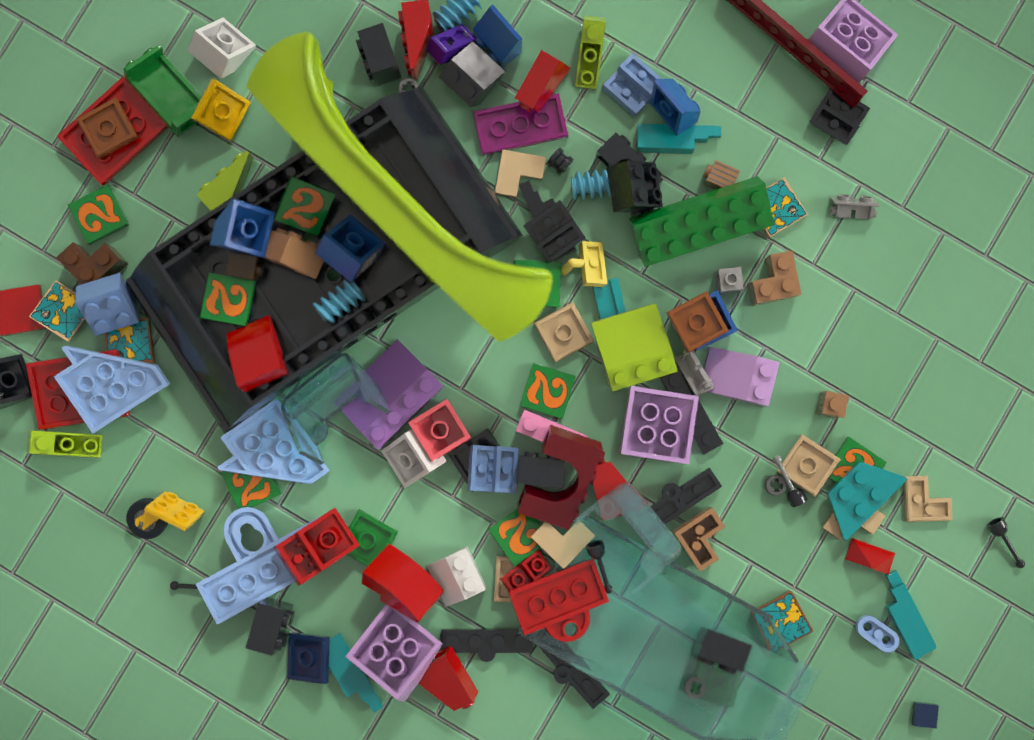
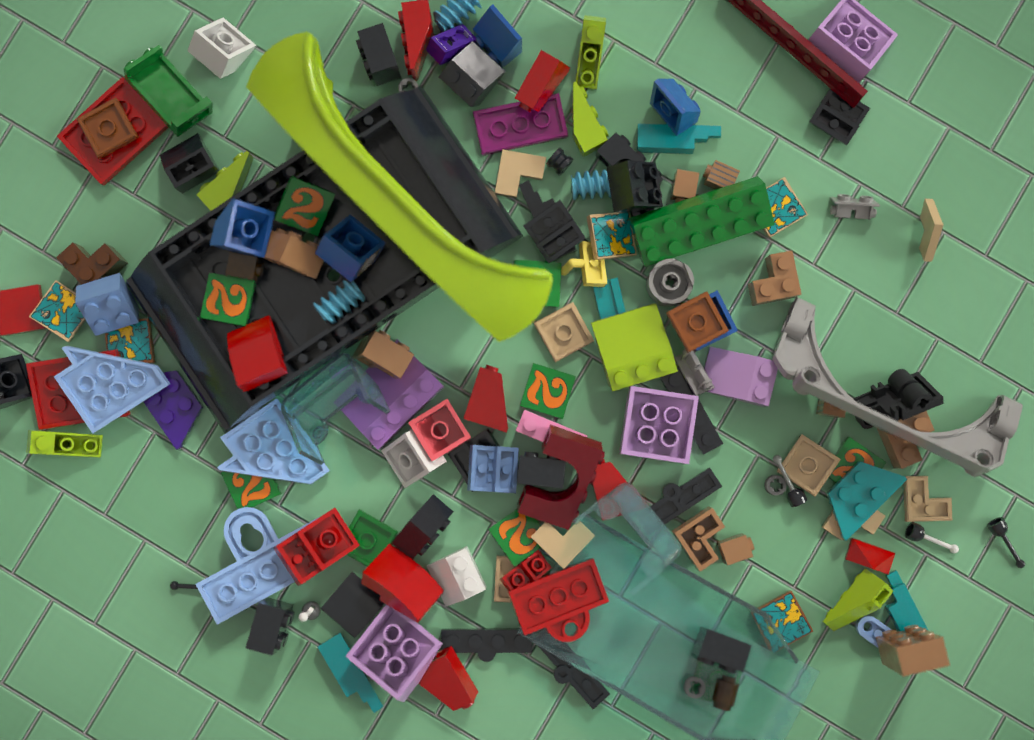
green tile [68,184,129,245] -> none
yellow plate [126,491,205,539] -> none
yellow tile [191,79,251,141] -> none
dark blue tile [287,632,330,684] -> none
black hinge [586,540,613,594] -> none
medium blue slope [601,53,662,117] -> none
light grey brick [715,267,744,294] -> none
dark blue tile [912,702,939,729] -> none
none -> dark purple wing [143,370,204,450]
none -> black slope [159,133,220,194]
none -> dark grey hinge [299,601,321,622]
none -> black slope [321,572,384,638]
none -> medium nougat brick [352,330,414,379]
none -> black brick [392,494,454,559]
none -> red slope [463,365,508,433]
none -> lime slope [572,82,609,157]
none -> tile [587,212,637,260]
none -> light grey brick [646,259,694,307]
none -> medium nougat brick [670,169,699,203]
none -> dark brown brick [712,674,740,711]
none -> medium nougat brick [717,533,755,565]
none -> light grey panel [772,297,1023,477]
none -> lime slope [823,568,893,631]
none -> black plate [852,369,944,429]
none -> medium nougat piece [876,625,950,676]
none -> medium nougat brick [877,411,935,469]
none -> hinge [905,522,959,553]
none -> tan tile [919,199,943,262]

